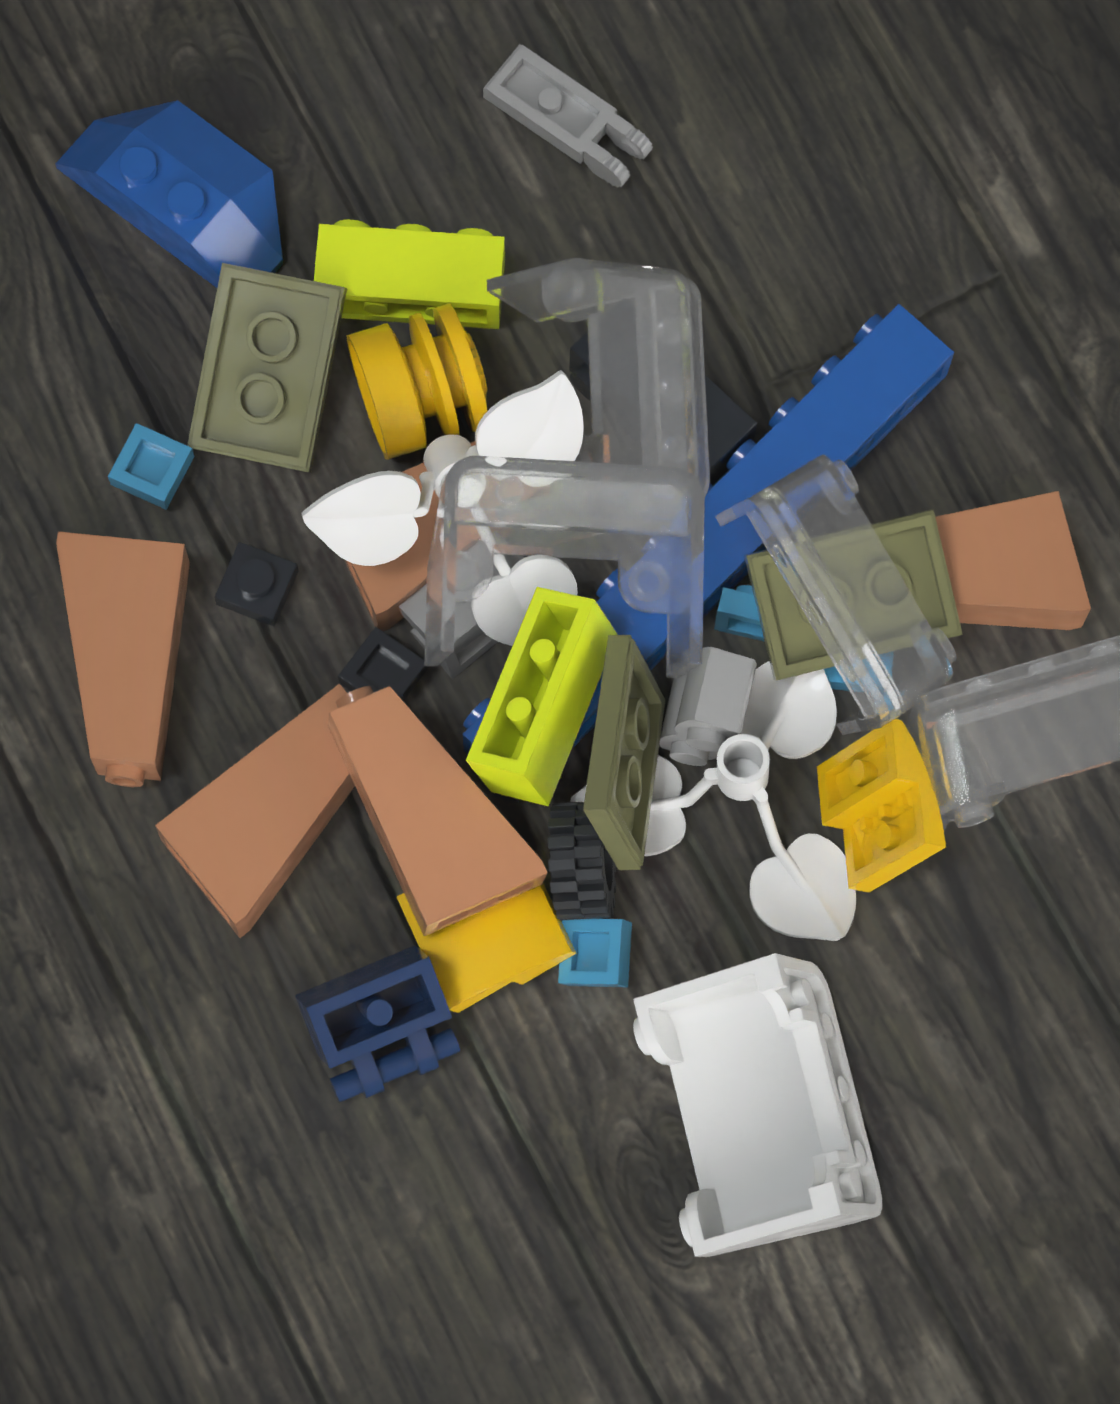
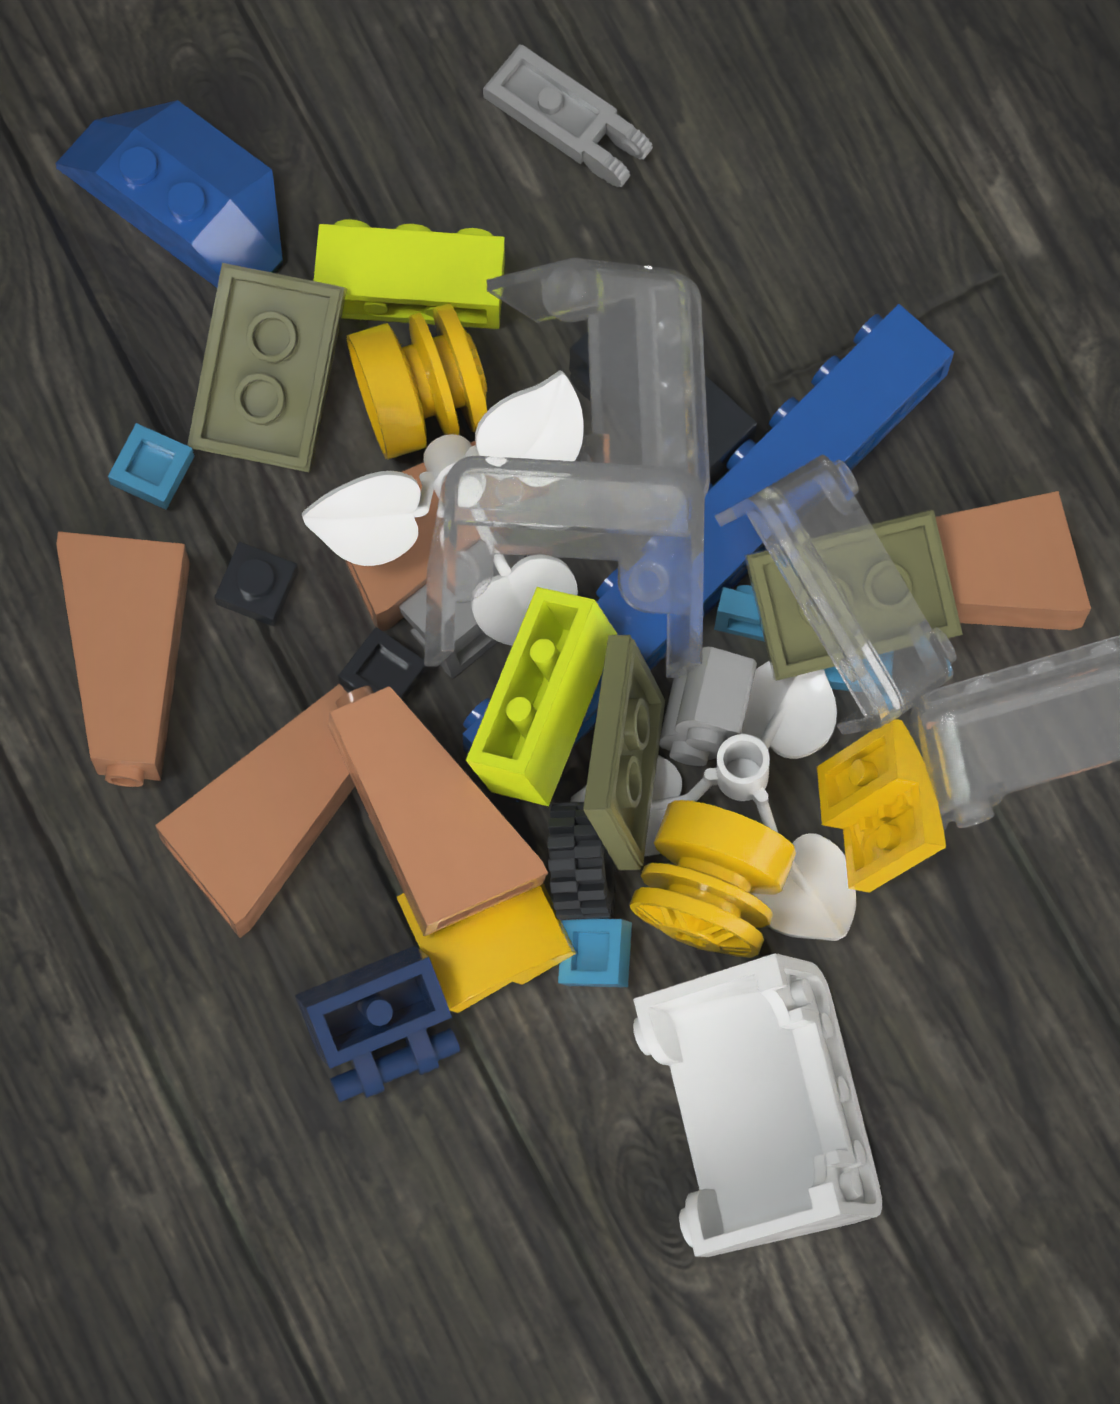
none -> yellow wheel [629,800,796,958]

